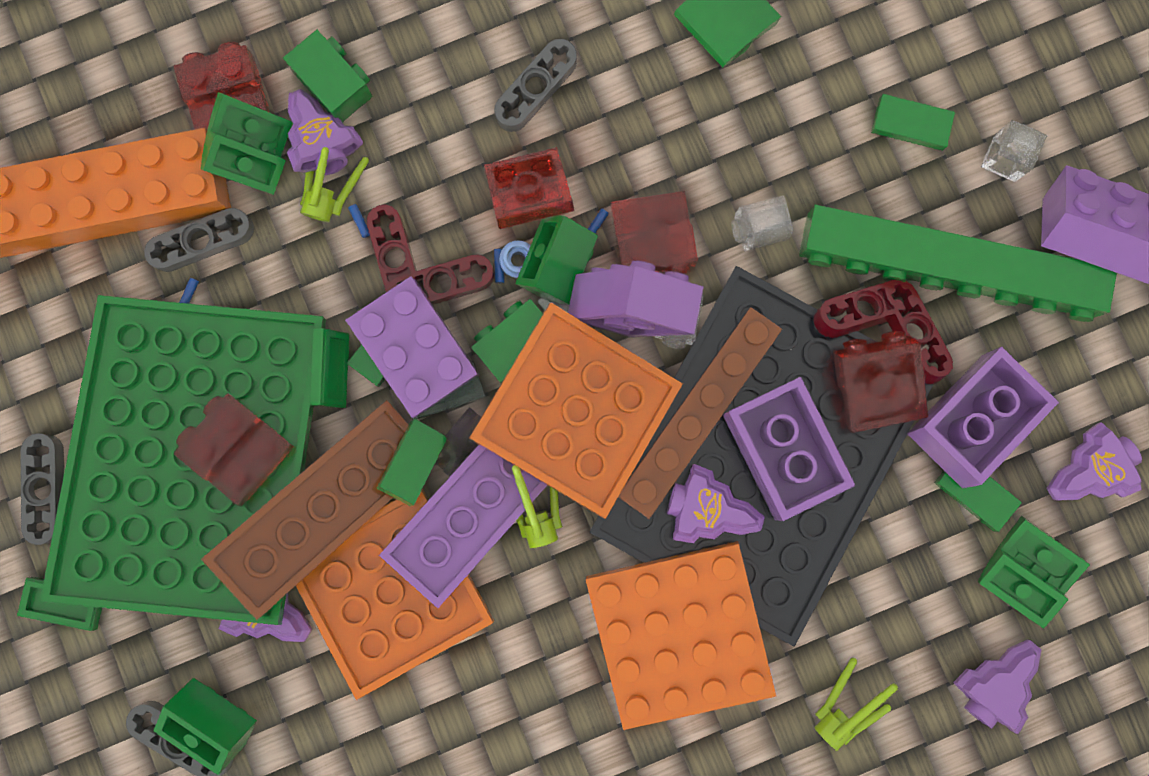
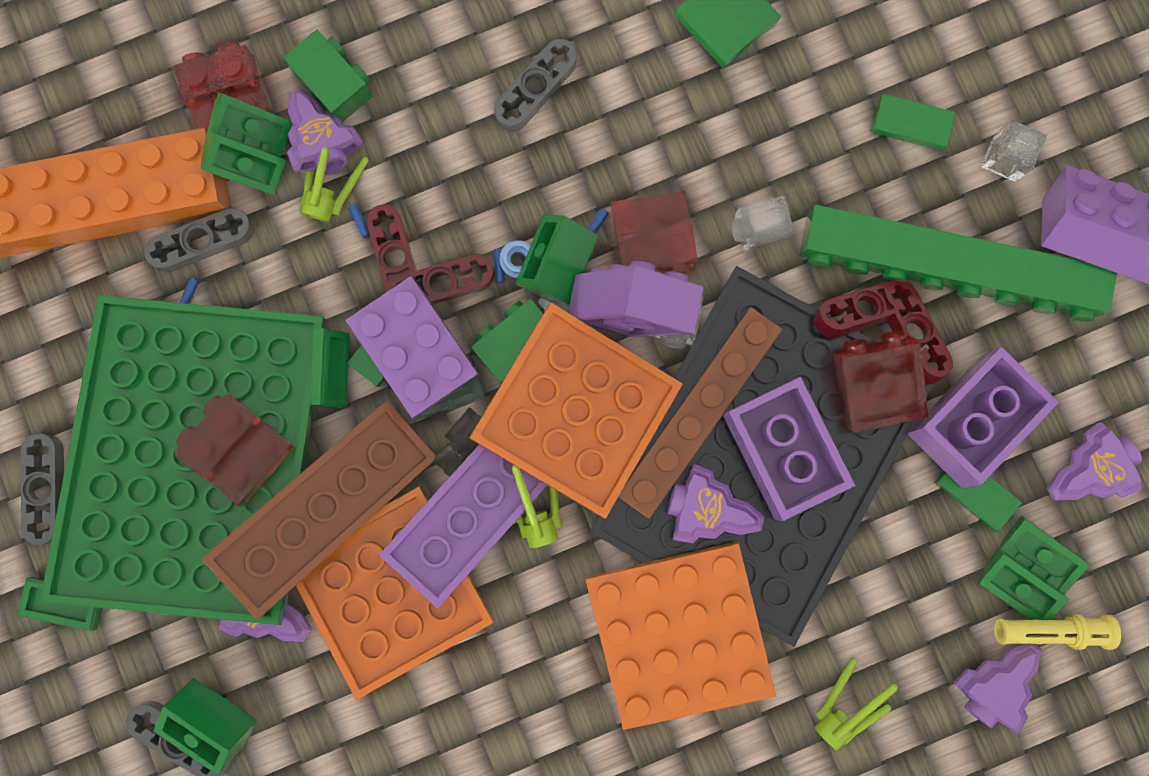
green tile [377,419,448,507] -> none
clear red plate [484,147,574,229] -> none
none -> light yellow pin [994,614,1121,650]

